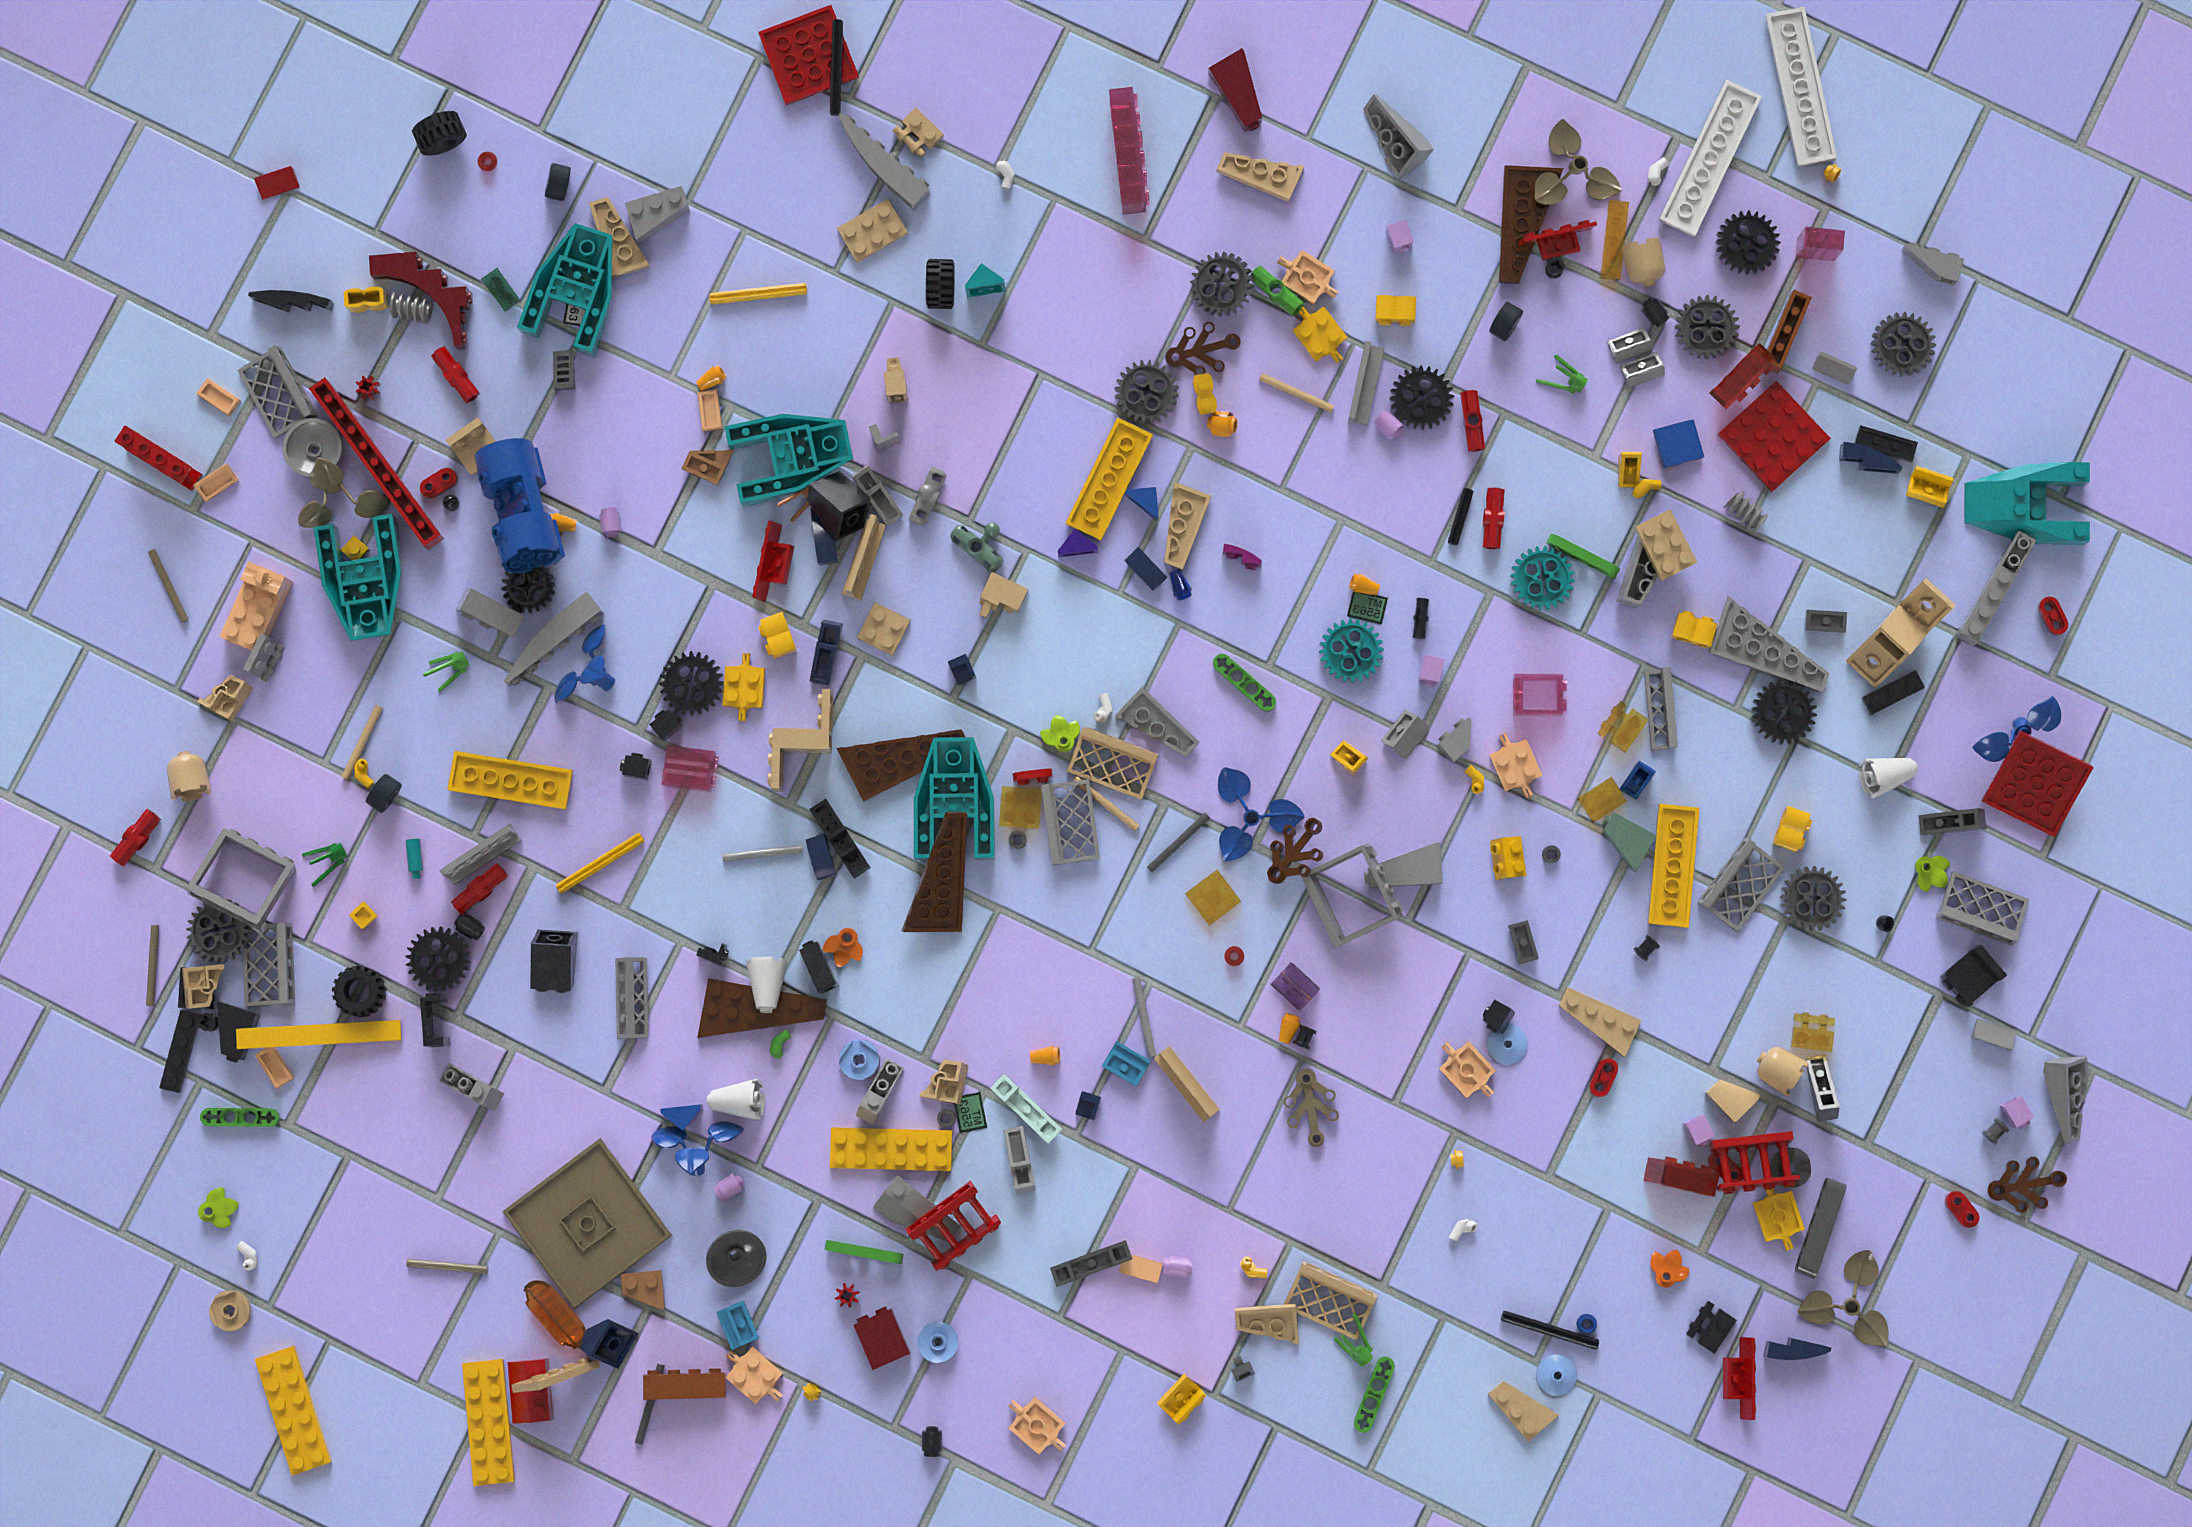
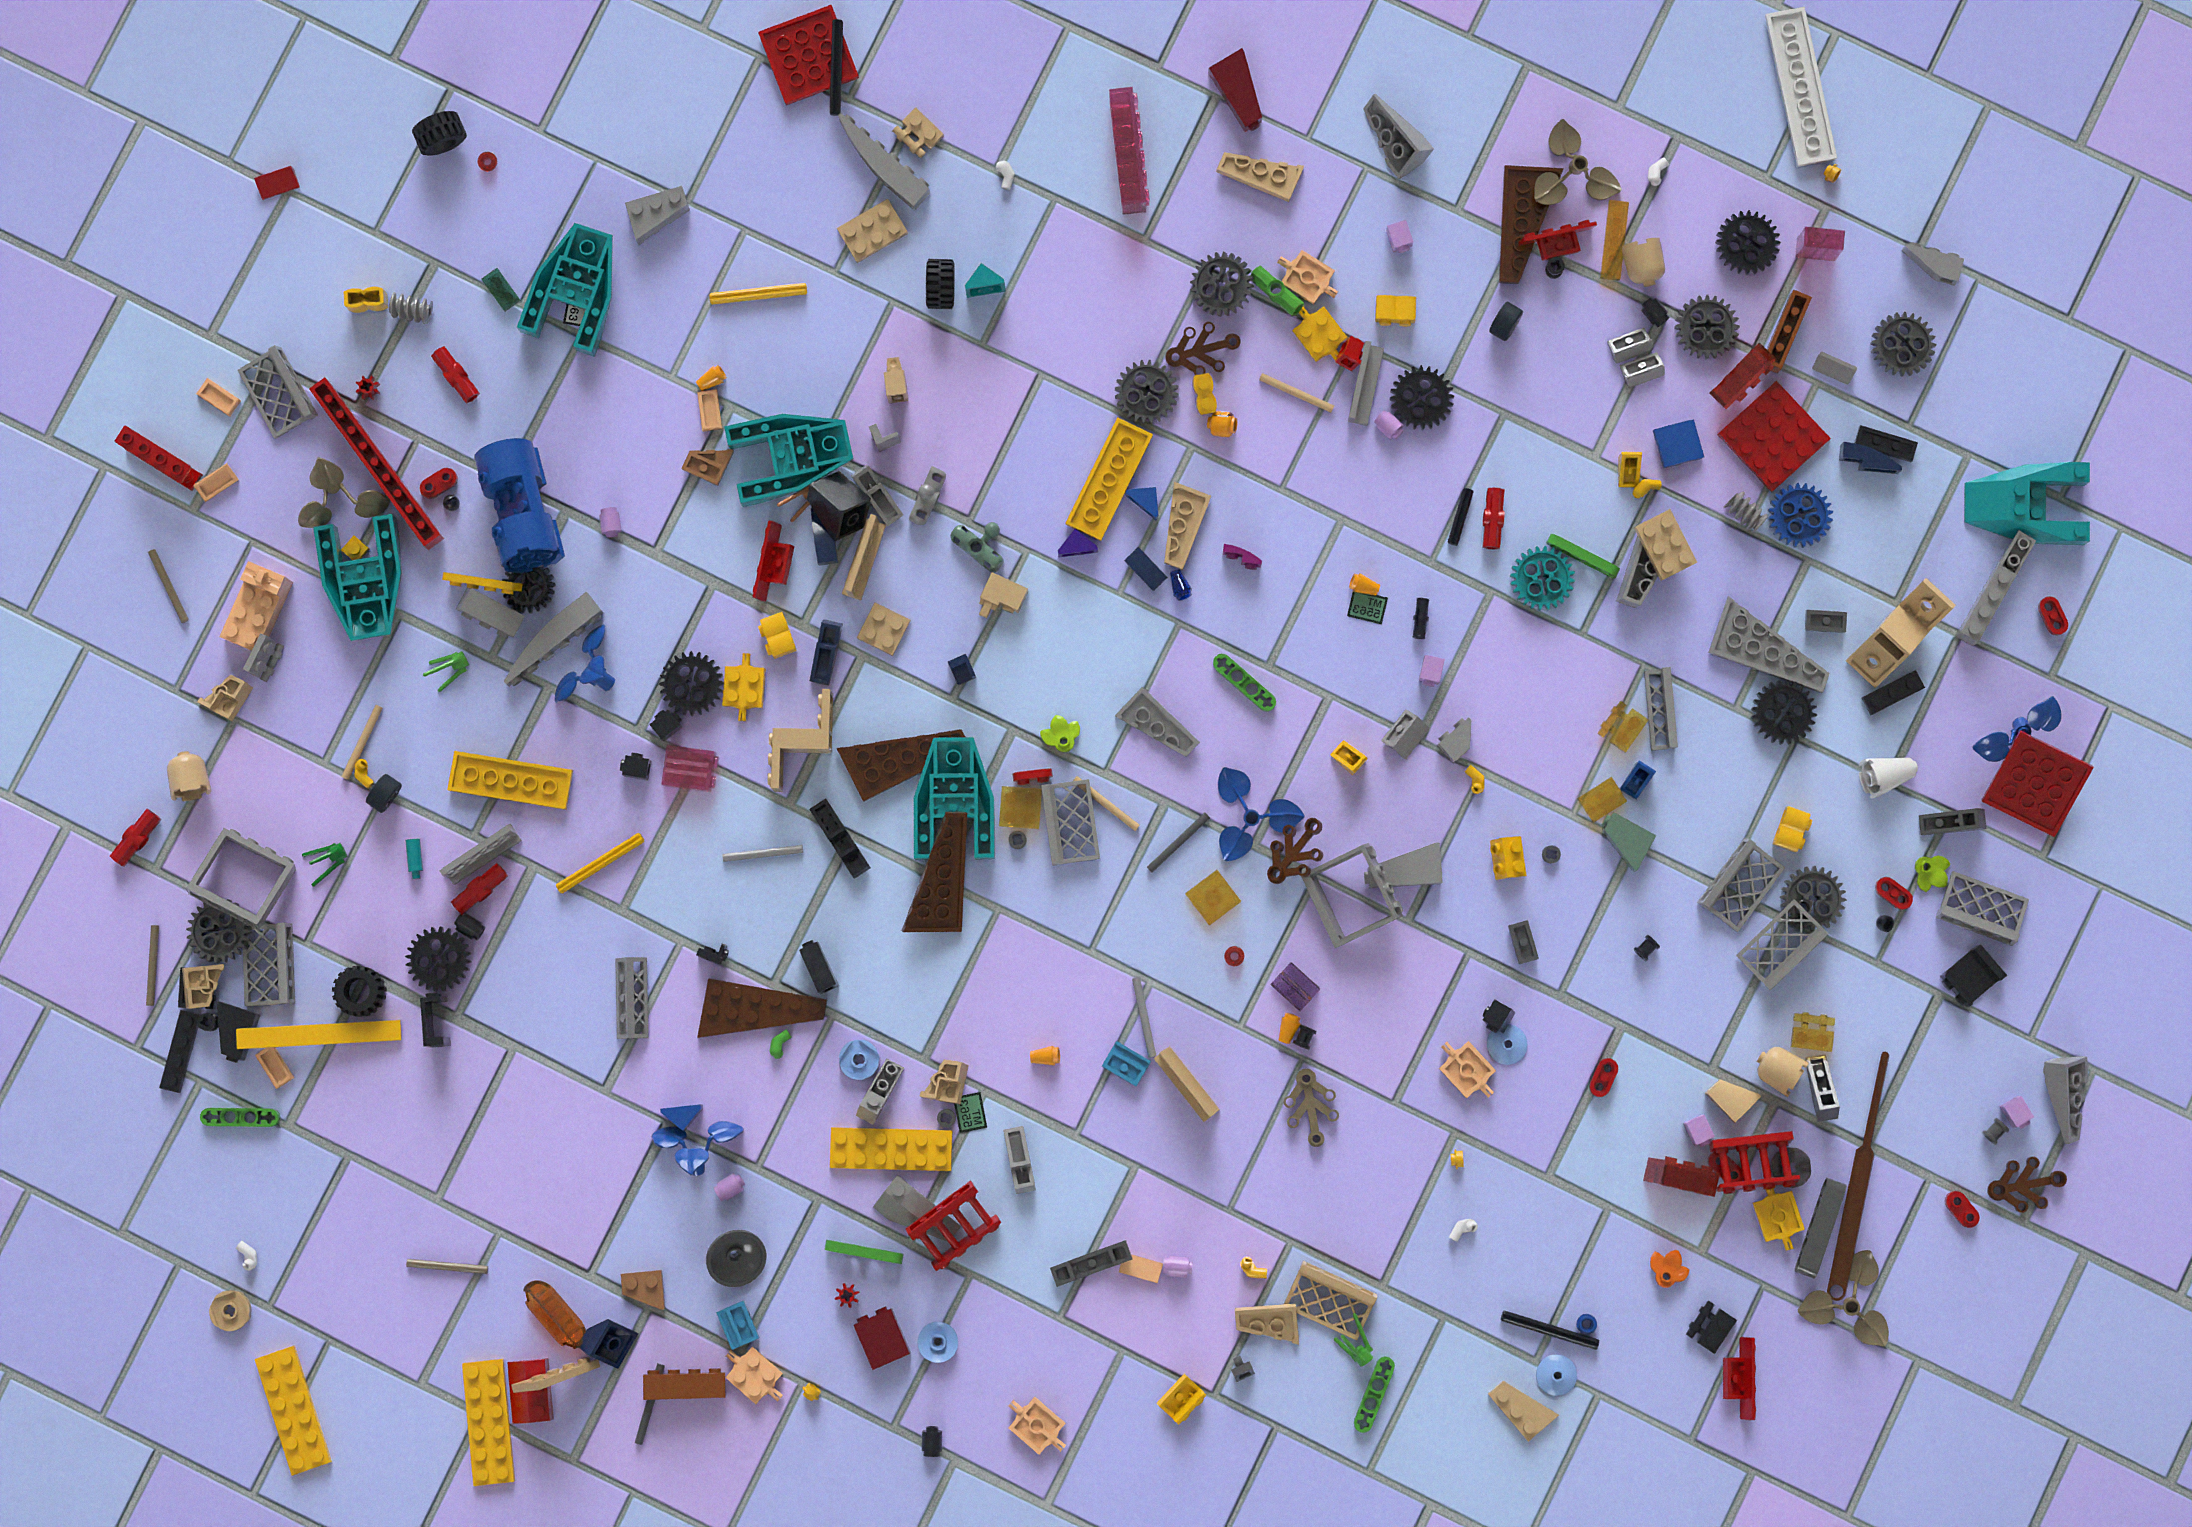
lime plate [198,1187,239,1228] -> none
black slope [248,290,334,313] -> none
light grey dish [282,418,343,477] -> none
yellow plate [349,901,378,930] -> none
dark red arch [369,251,473,350] -> none
light grey slope [440,1063,505,1111] -> none
tan bracket [445,417,496,475] -> none
dark tan tile [502,1138,673,1309] -> none
black slope [530,929,578,993] -> none
black wheel [545,163,571,201] -> none
light orange cone [549,513,577,532] -> none
dark grey slope [553,350,575,391] -> none
tan wing [589,197,650,278] -> none
white cone [707,1079,765,1120] -> none
white cone [746,957,787,1013] -> none
dark blue slope [806,834,837,880] -> none
orange plate [823,928,863,967] -> none
light aqua slope [990,1074,1062,1144] -> none
tan fence [1067,726,1159,800] -> none
dark blue panel [1075,1091,1101,1120] -> none
white arm [1094,693,1113,722] -> none
teal gear [1319,618,1384,684] -> none
red piece [1460,390,1485,452] -> none
light nougat plate [1490,733,1542,798] -> none
clear pink window [1513,674,1567,716] -> none
bright green plant [1536,355,1588,394] -> none
tan wing [1558,987,1641,1057] -> none
yellow plate [1648,804,1699,928] -> none
white plate [1659,79,1762,237] -> none
yellow brick [1671,611,1718,648] -> none
dark blue slope [1763,1337,1832,1360] -> none
yellow bracket [1906,466,1954,508] -> none
light grey slope [1971,1018,2016,1051] -> none
none -> yellow plate [442,572,522,594]
none -> red brick [1335,336,1364,372]
none -> light grey fence [1736,899,1829,990]
none -> blue gear [1767,483,1833,548]
none -> reddish brown piece [1827,1052,1890,1301]
none -> red plate [1875,877,1913,910]

